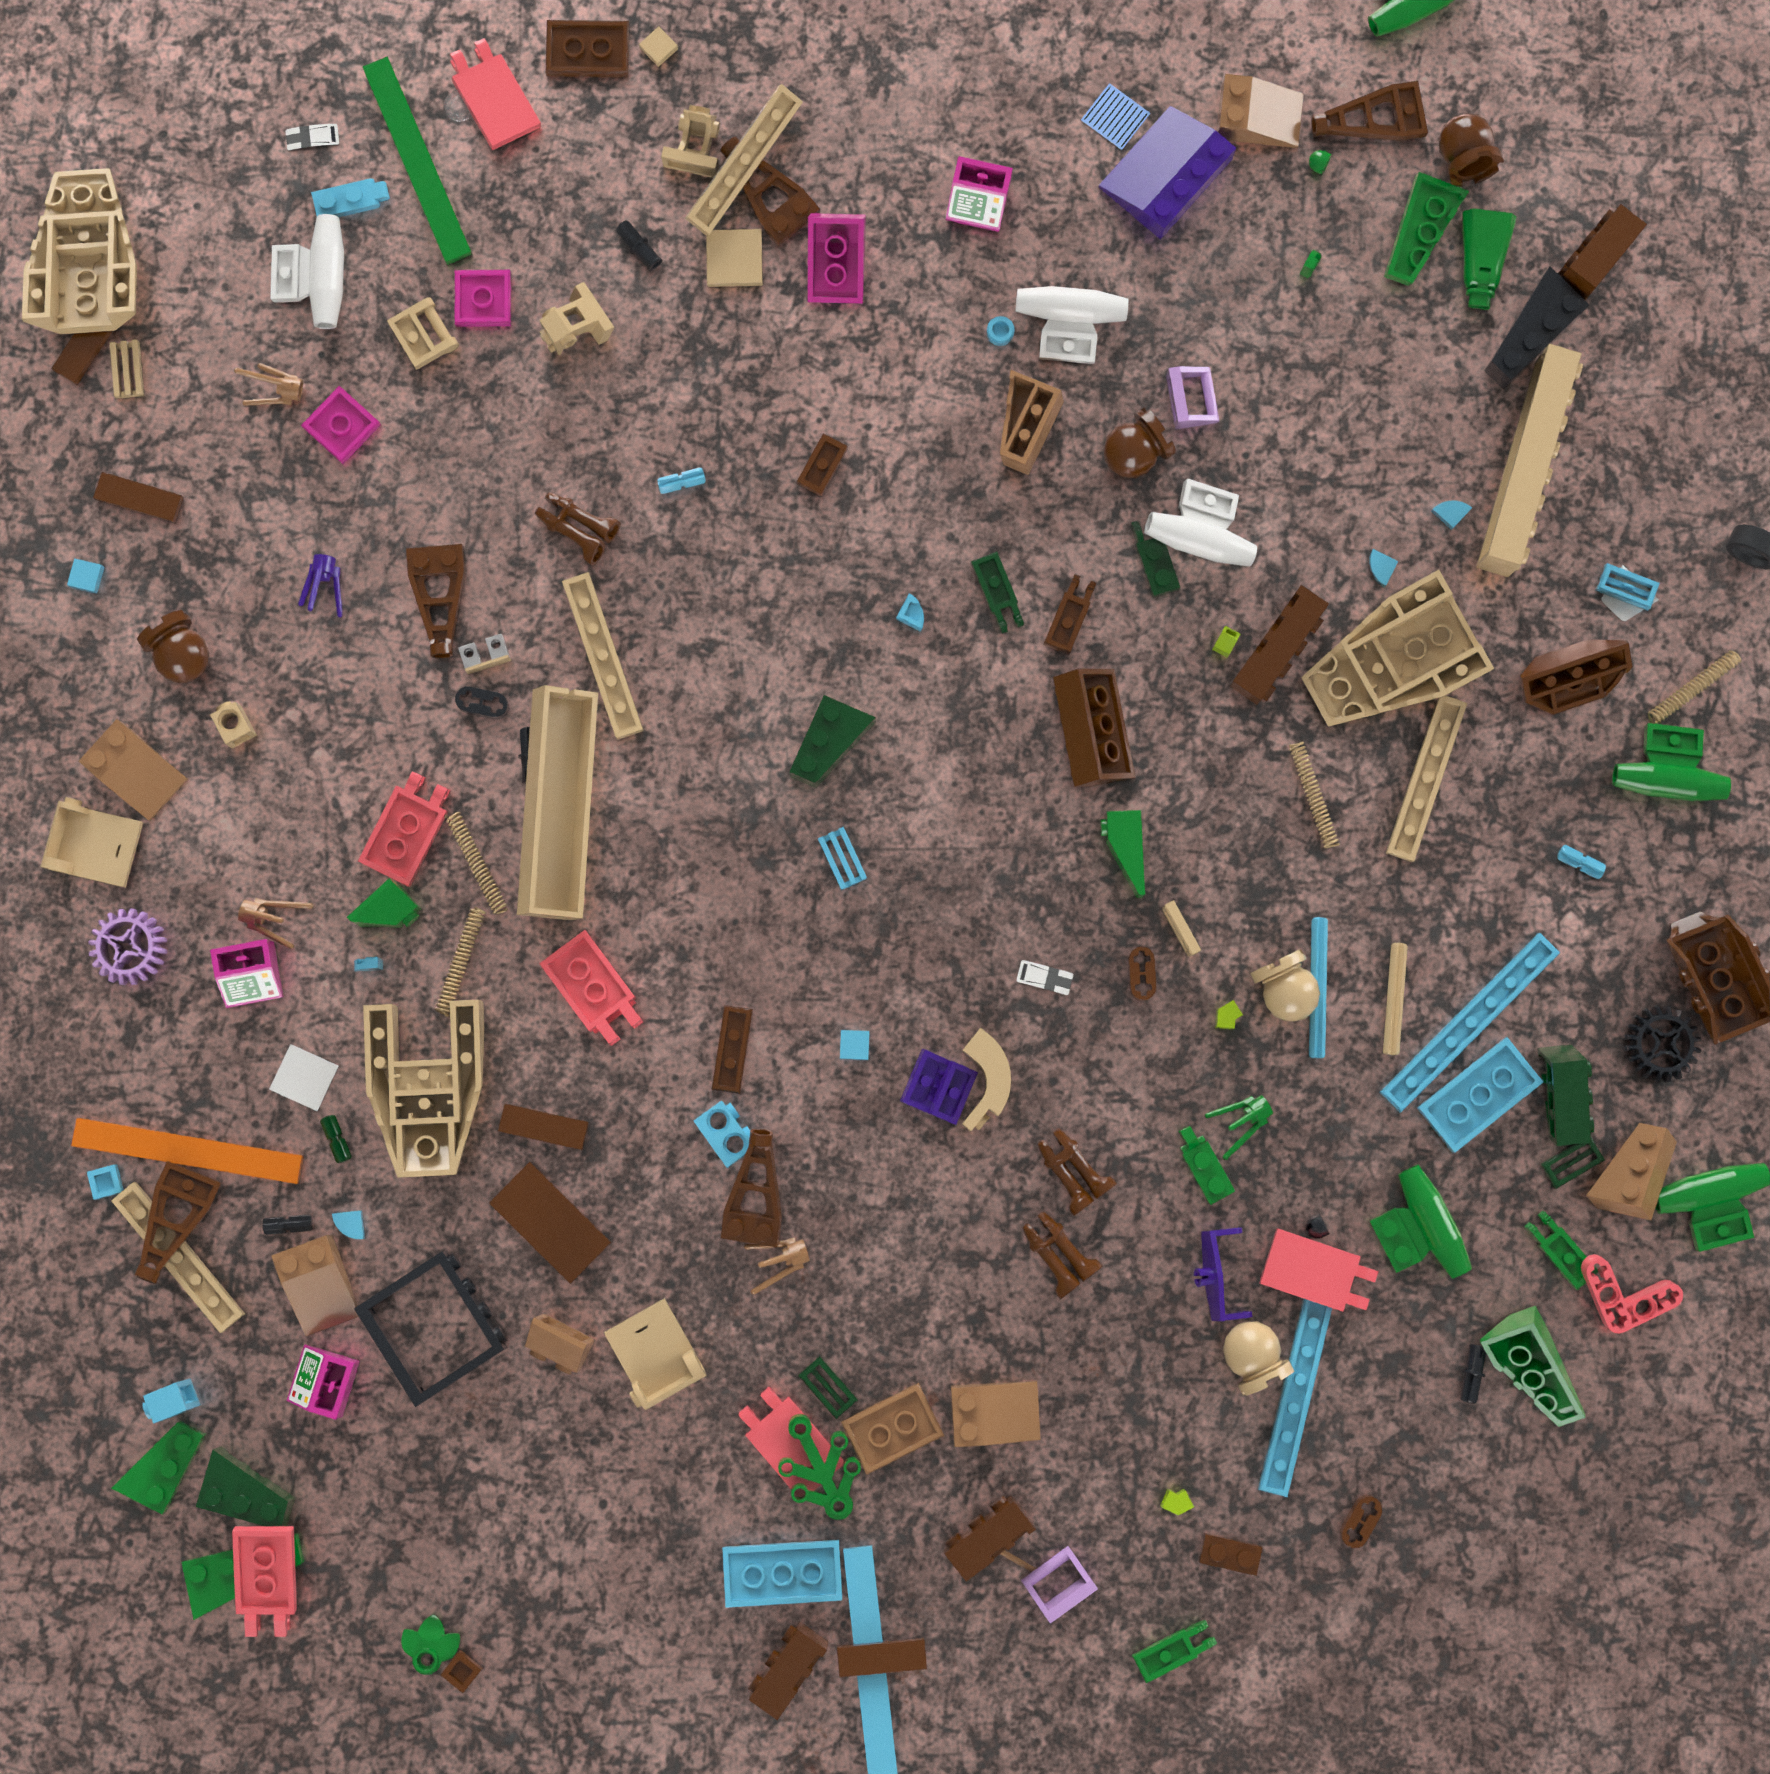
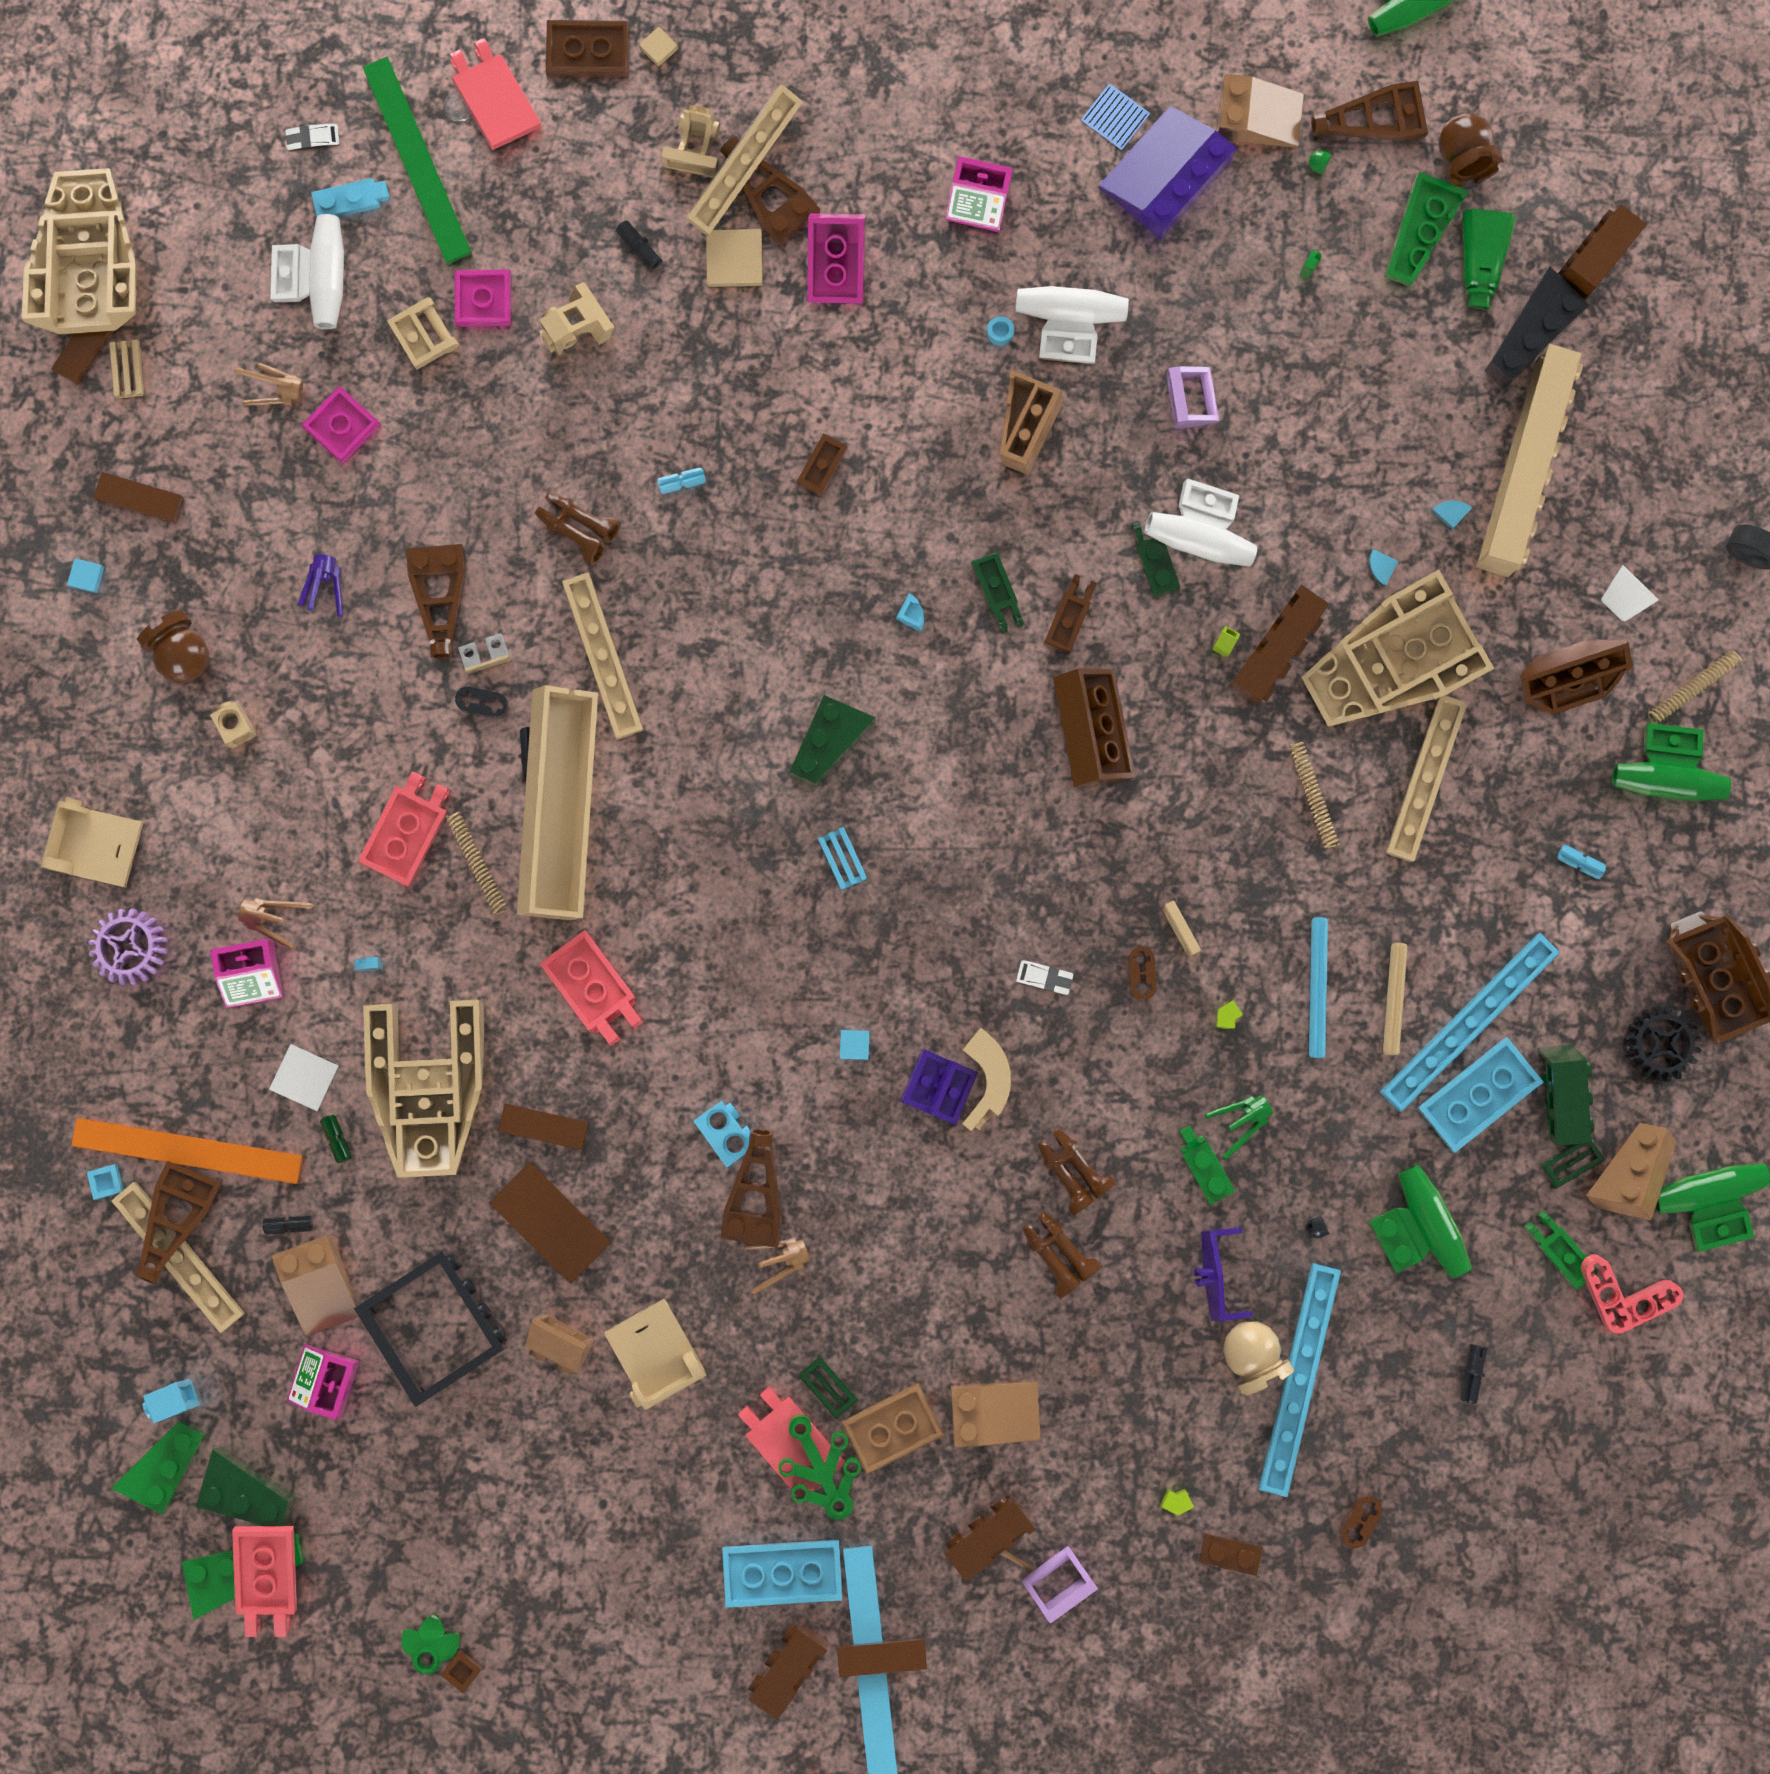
medium nougat slope [78,719,188,821] -> none
medium azure tile [332,1210,365,1239] -> none
green slope [347,878,422,928] -> none
tan piece [435,907,486,1017] -> none
reddish brown tile [712,1005,753,1094] -> none
green slope [1100,810,1145,898] -> none
reddish brown tile [1104,407,1176,478] -> none
green hinge [1132,1620,1217,1683] -> none
tan tile [1250,949,1320,1021] -> none
coral tile [1259,1228,1379,1312] -> none
green wedge [1480,1306,1586,1427] -> none
medium azure tile [1595,563,1660,611] -> none

